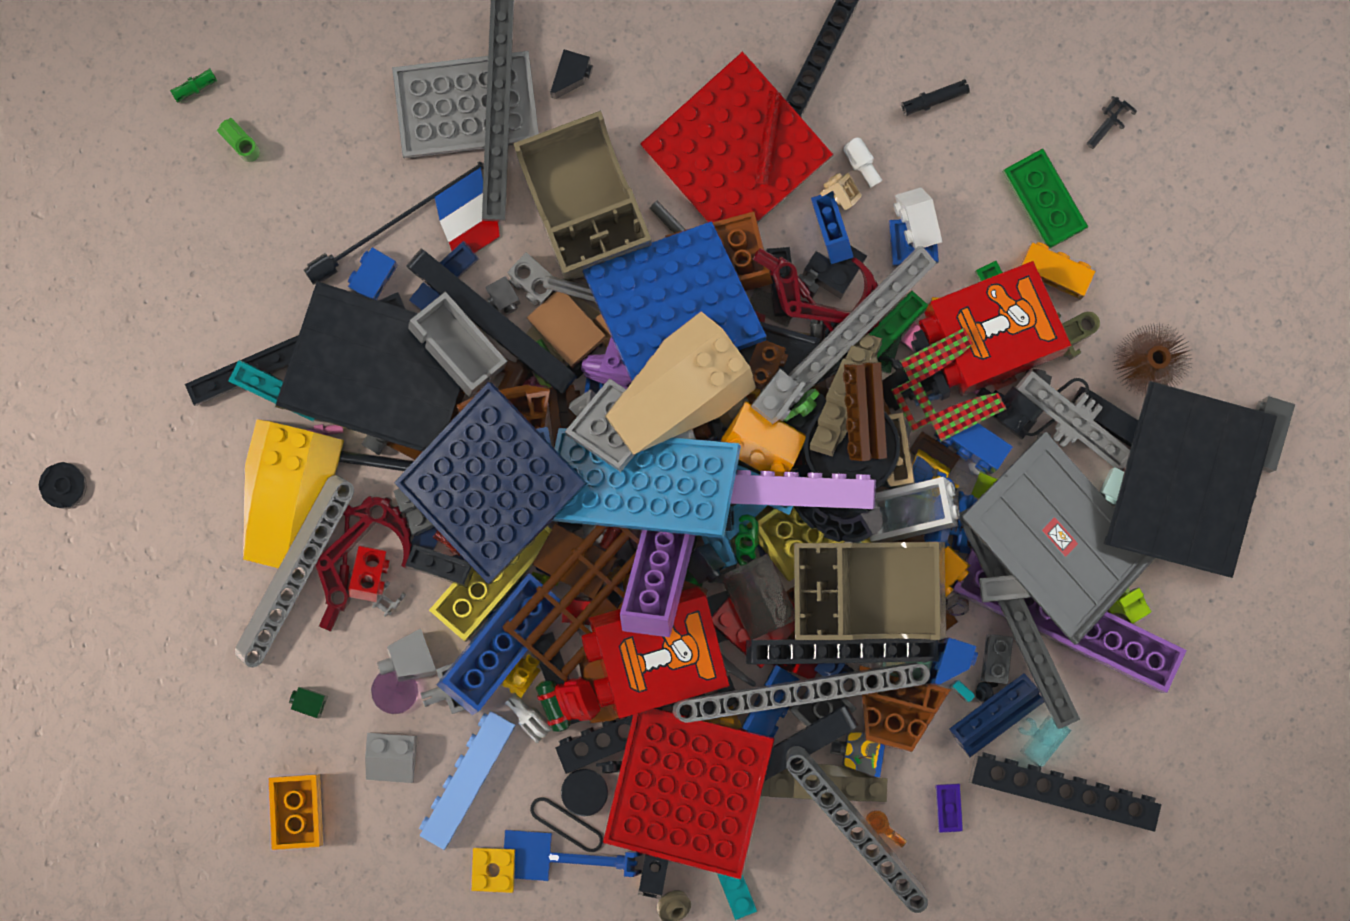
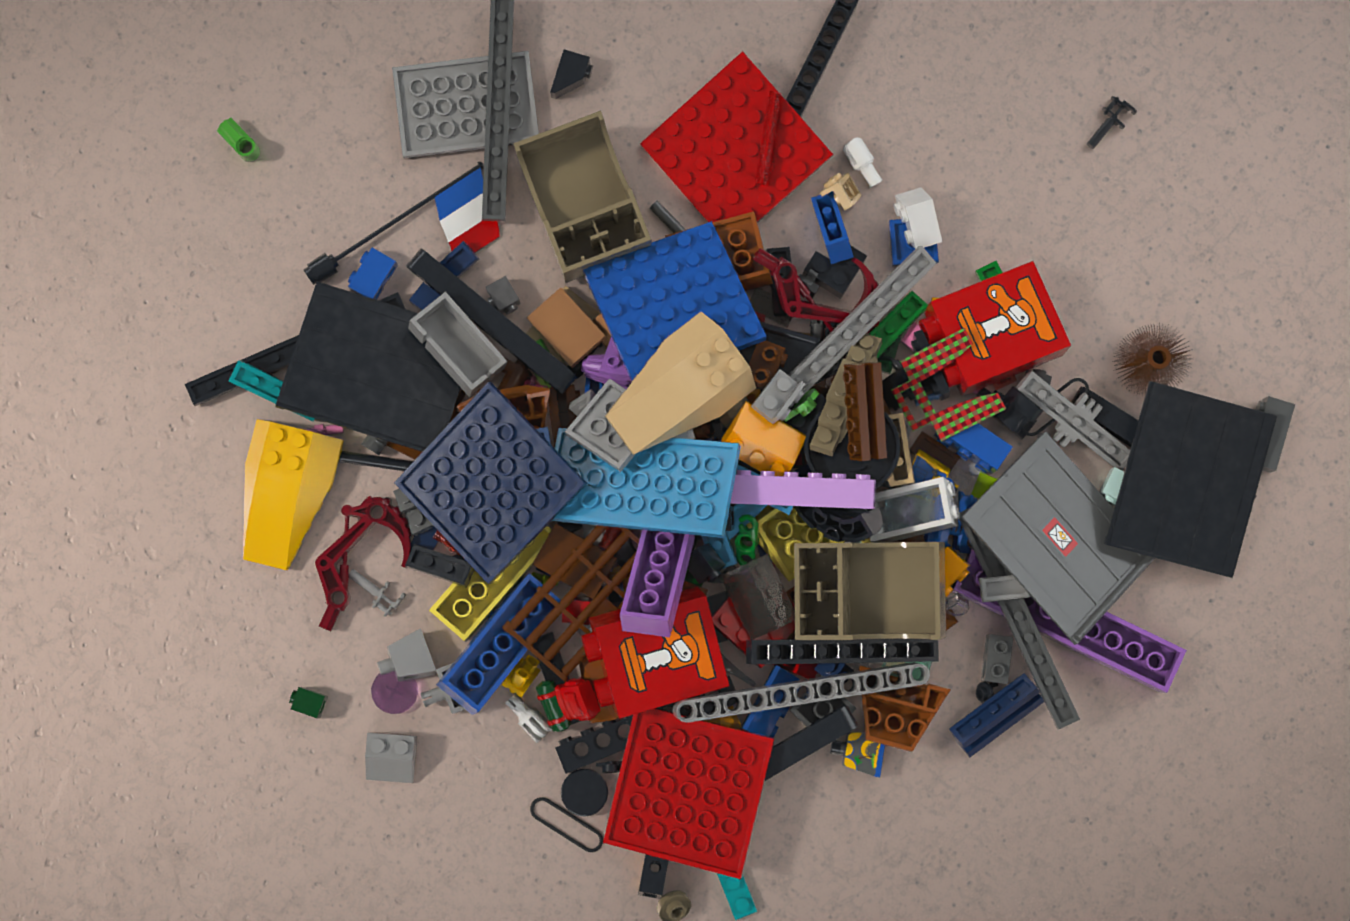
black tile [38,462,87,509] -> none
green pin [170,68,217,103] -> none
light grey beam [235,475,354,668] -> none
light orange brick [268,774,323,850] -> none
red brick [349,546,390,602] -> none
light blue brick [419,711,516,850] -> none
yellow piece [471,848,515,893] -> none
blue piece [504,830,643,881] -> none
light grey brick [507,252,556,305] -> none
light grey axle [543,276,596,302] -> none
dark tan piece [761,764,888,802] -> none
dark grey beam [786,746,928,913] -> none
clear orange plate [865,810,907,848] -> none
black pin [901,79,970,116] -> none
blue slope [926,637,978,685] -> none
dark purple plate [935,783,963,833] -> none
teal tile [949,680,975,702] -> none
black brick [968,752,1162,832] -> none
green tile [1002,148,1088,249] -> none
clear light blue brick [1018,715,1072,767] -> none
light orange brick [1020,242,1096,300] -> none
olive pin [1057,311,1100,360] -> none
lime brick [1107,588,1152,624] -> none

